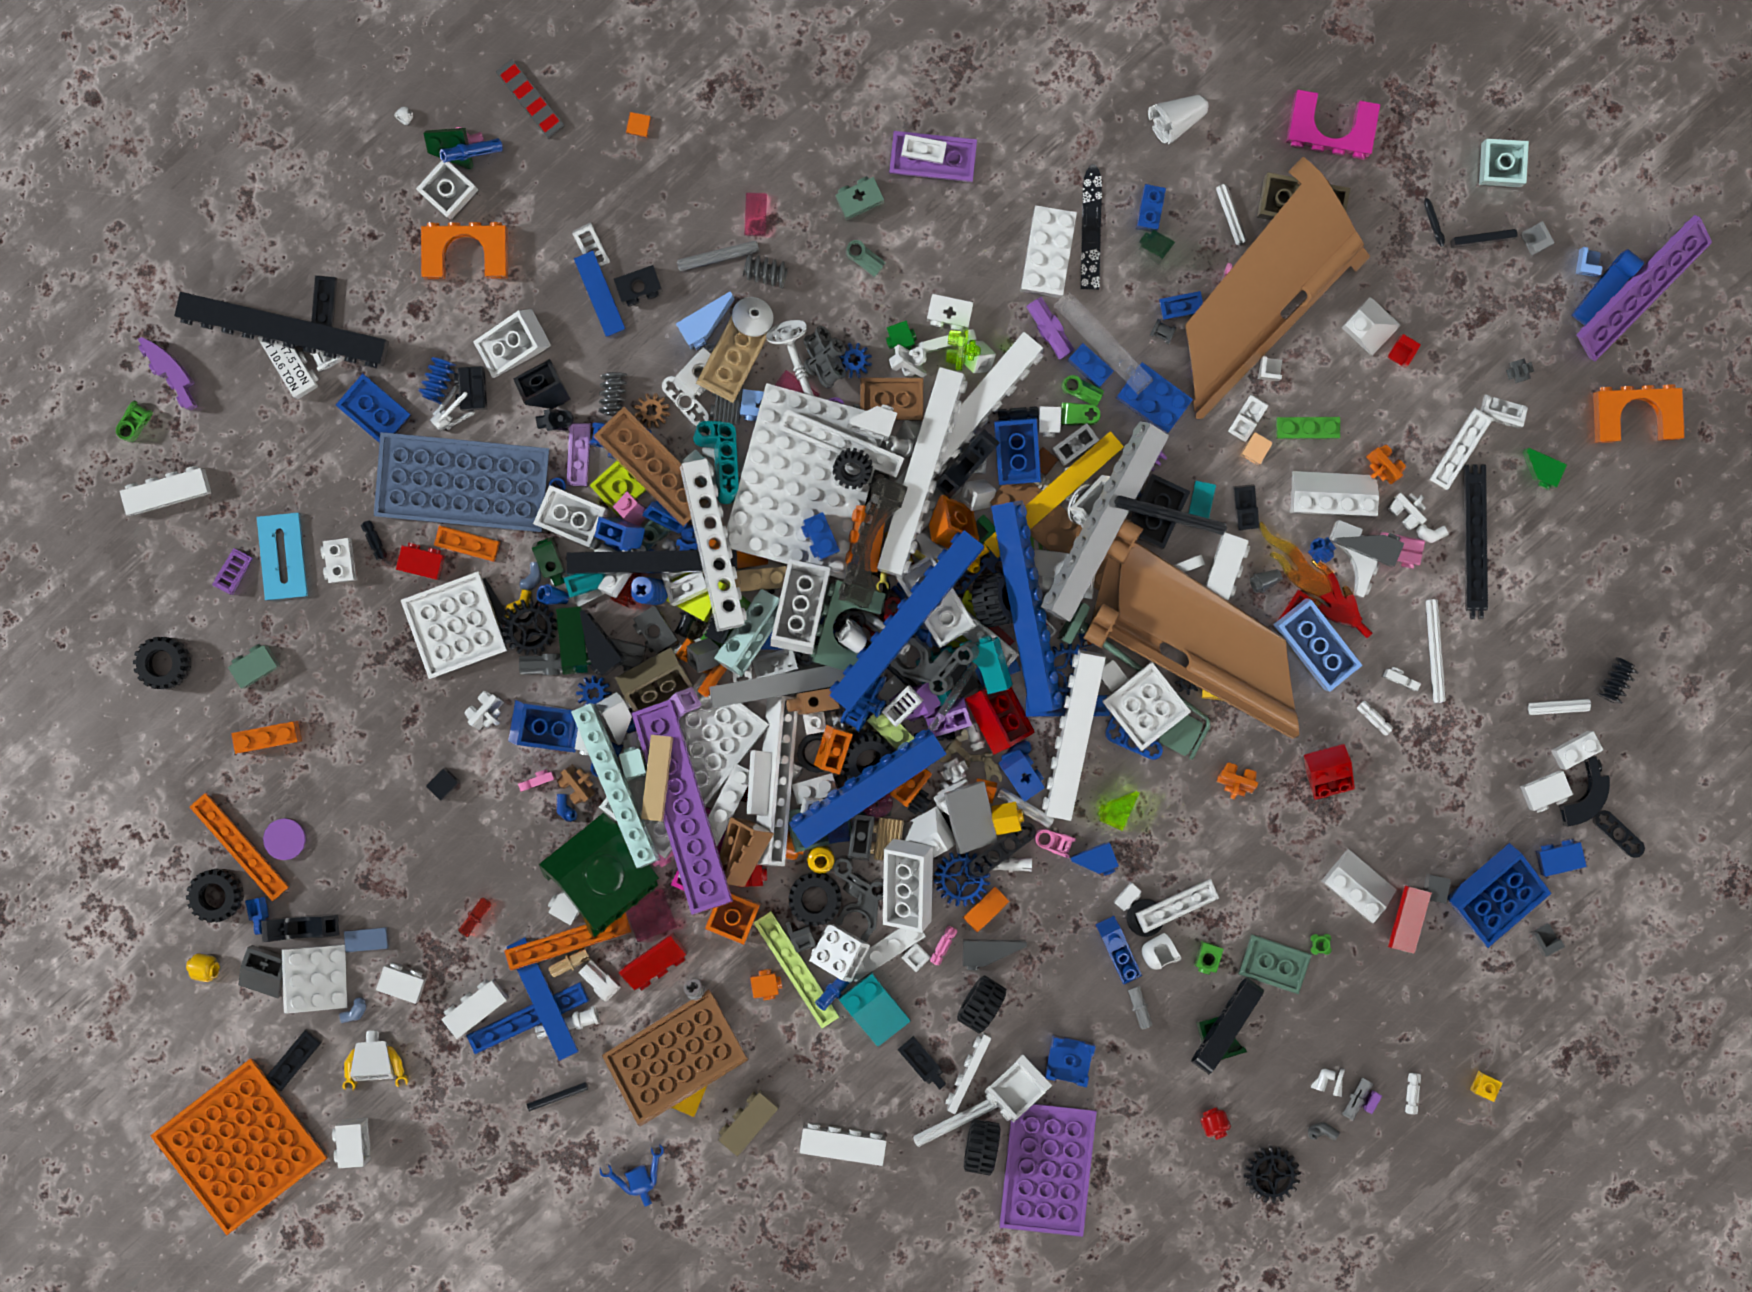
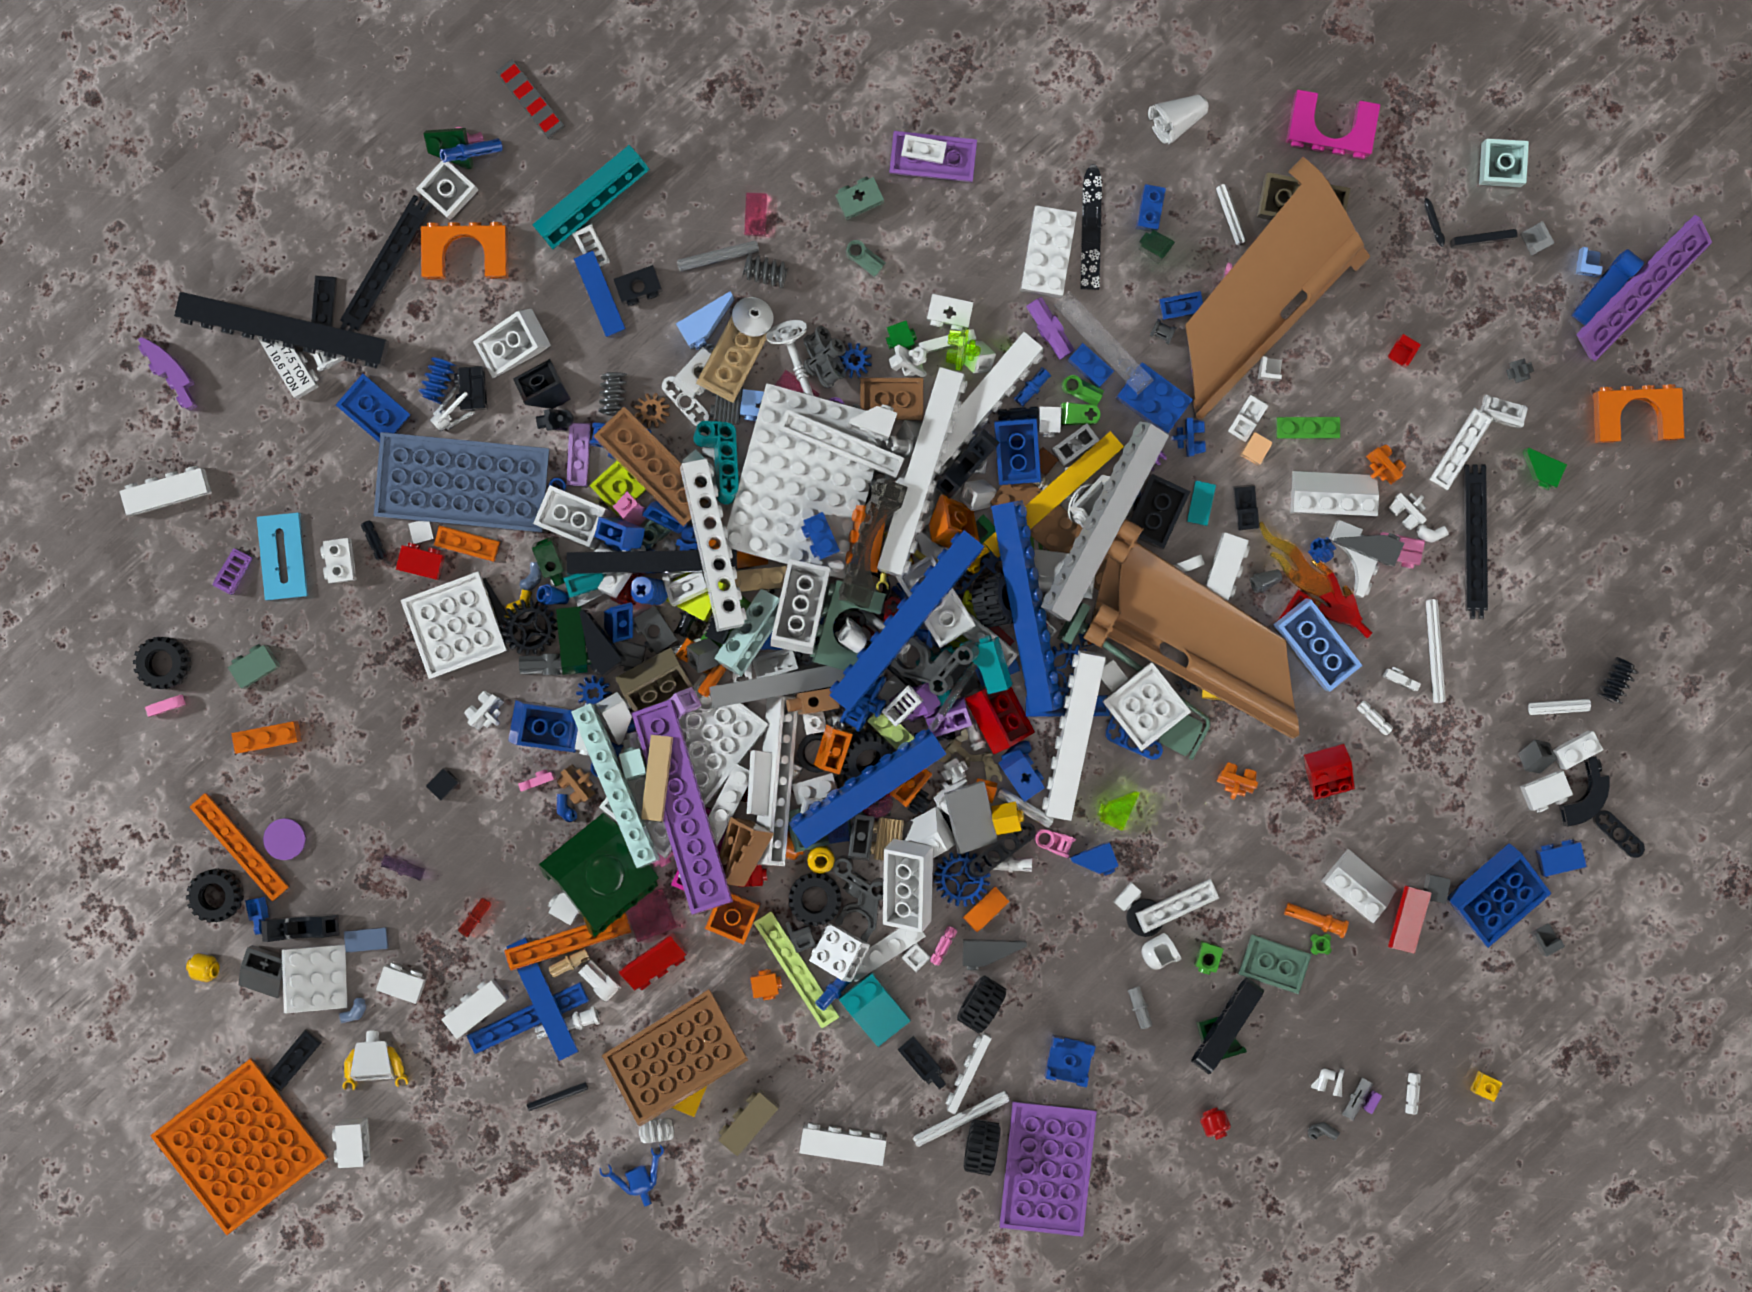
bright green piece [116,400,153,442] -> none
white hinge [394,107,413,125] -> none
orange tile [626,112,651,138] -> none
light grey bush [684,979,705,1000] -> none
black tyre [832,448,873,490] -> none
white panel [985,1055,1052,1123] -> none
blue slope [1095,916,1142,985] -> none
black axle [1114,495,1227,535] -> none
black gear [1243,1146,1301,1203] -> none
white slope [1341,297,1401,356] -> none
none -> bright pink beam [145,694,186,717]
none -> black hinge [340,195,433,332]
none -> clear purple pin [381,854,425,881]
none -> white tile [408,521,435,544]
none -> teal brick [532,145,650,250]
none -> blue slope [604,602,633,643]
none -> white gear [639,1118,674,1143]
none -> blue pin [1014,367,1051,407]
none -> blue hips [1171,418,1206,457]
none -> orange pin [1284,902,1349,939]
none -> dark grey panel [1519,739,1557,773]

